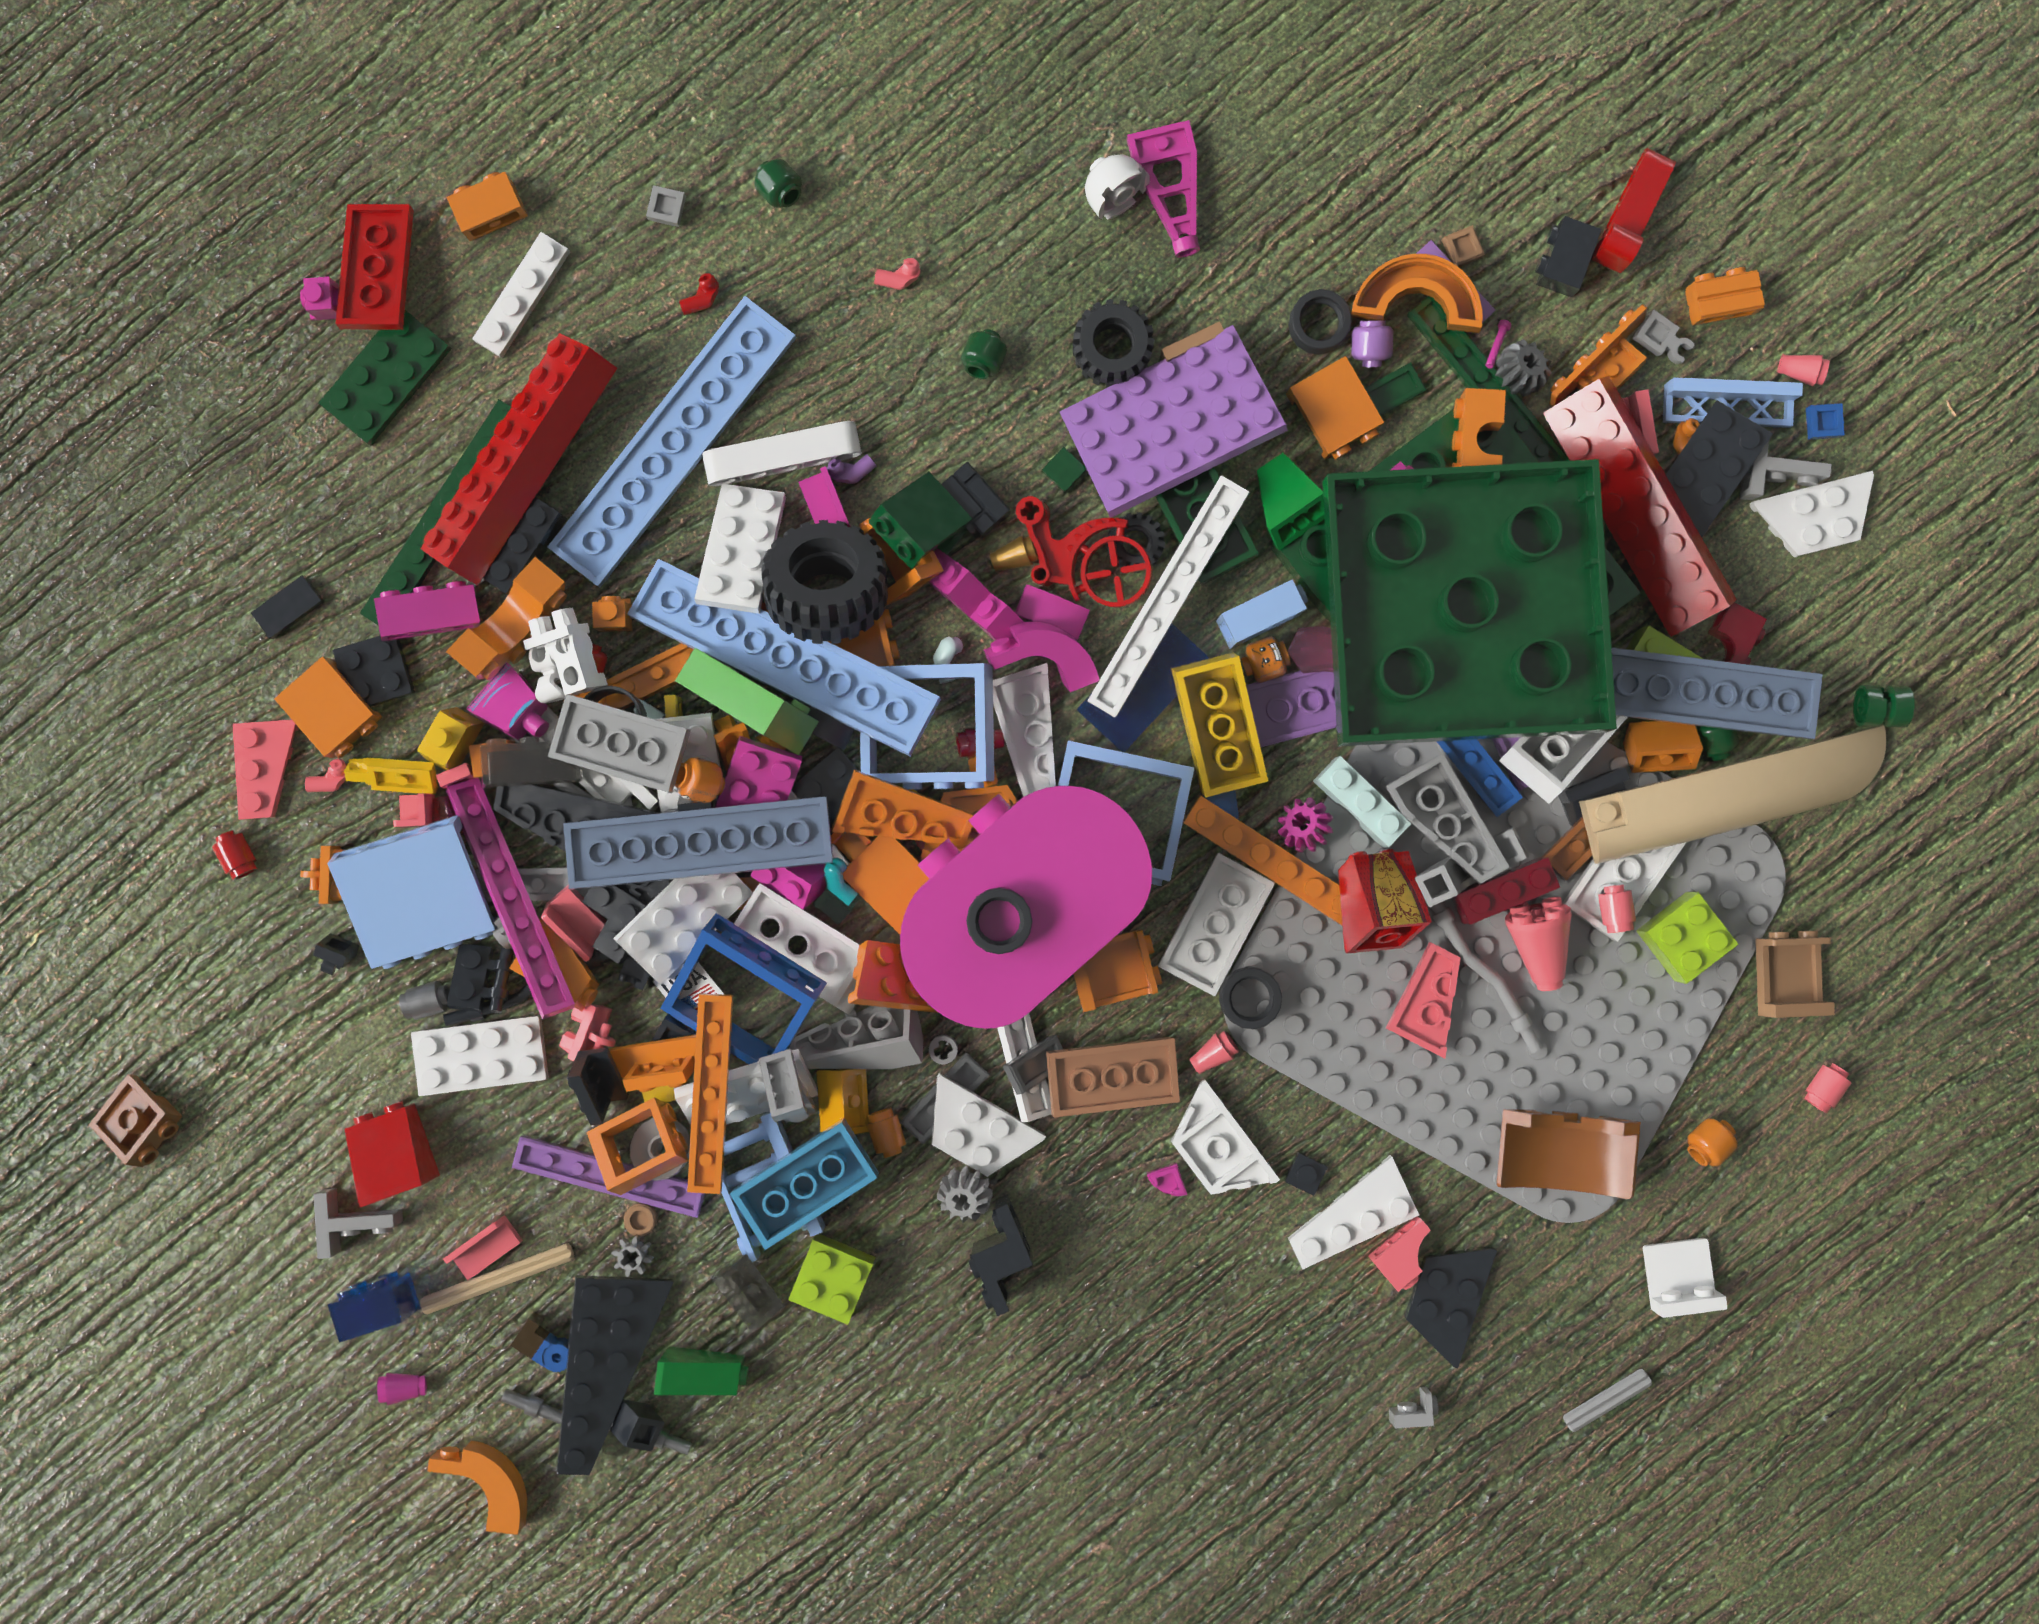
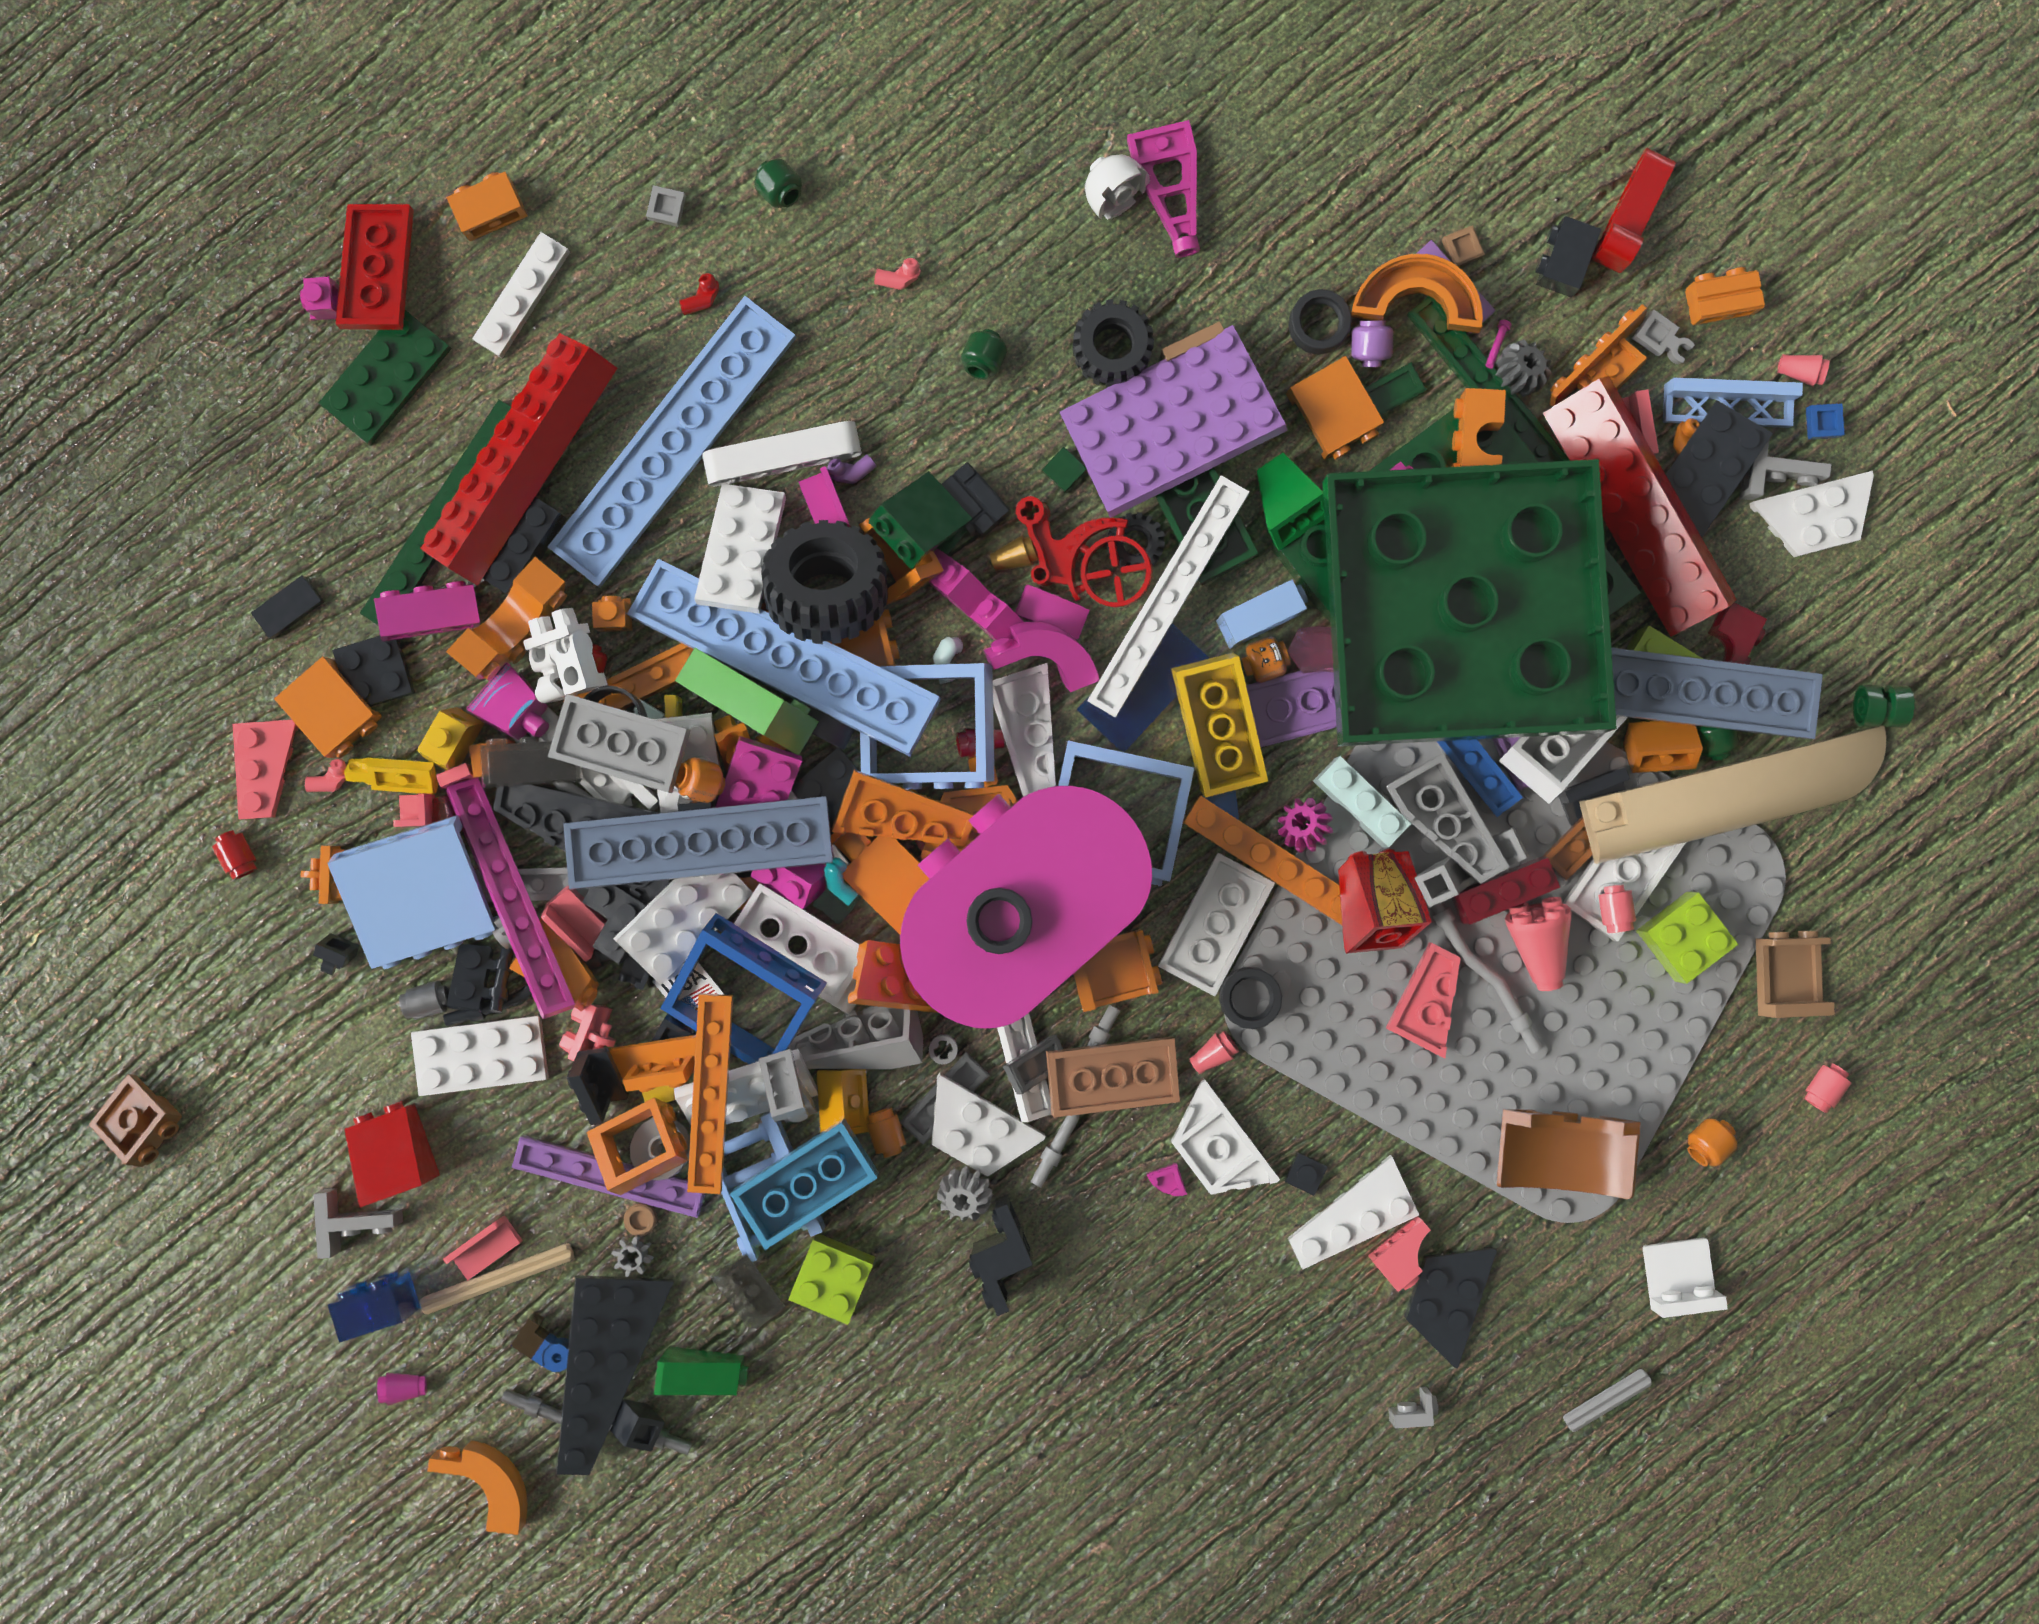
none -> light grey bar [1030,1005,1120,1188]

